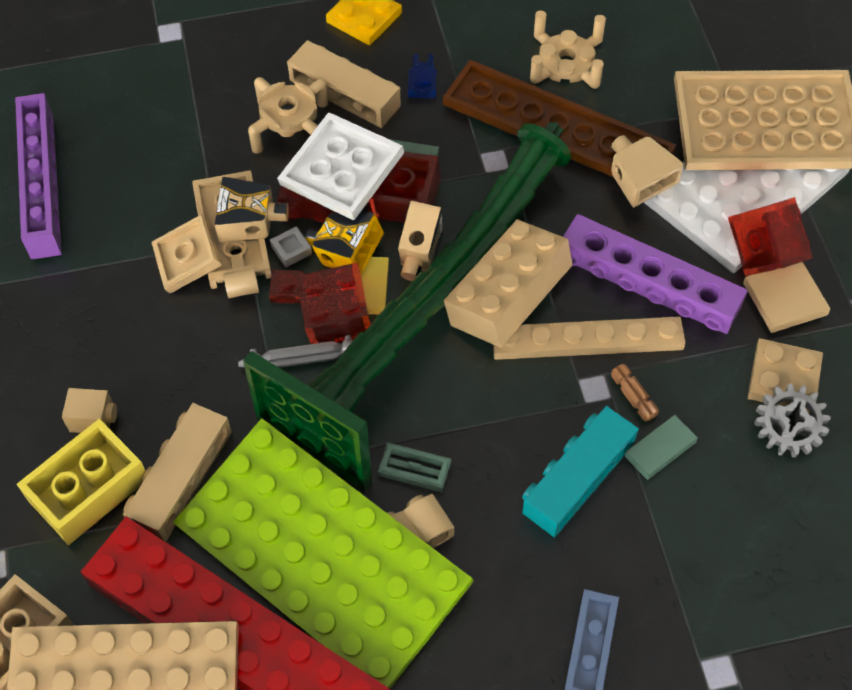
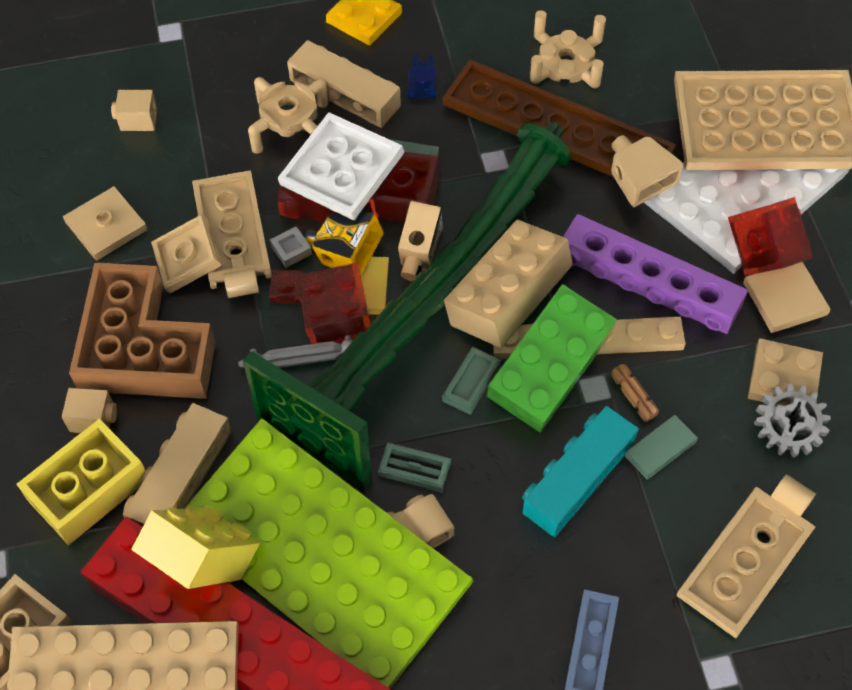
medium lavender brick [15,93,62,260] -> none
torso [215,177,289,242] -> none
none -> tan plate [63,186,148,261]
none -> medium nougat brick [69,263,216,399]
none -> tan brick [111,90,158,131]
none -> light yellow brick [131,505,260,589]
none -> sand green tile [442,347,501,415]
none -> bright green brick [487,284,617,433]
none -> tan hinge [676,474,816,638]

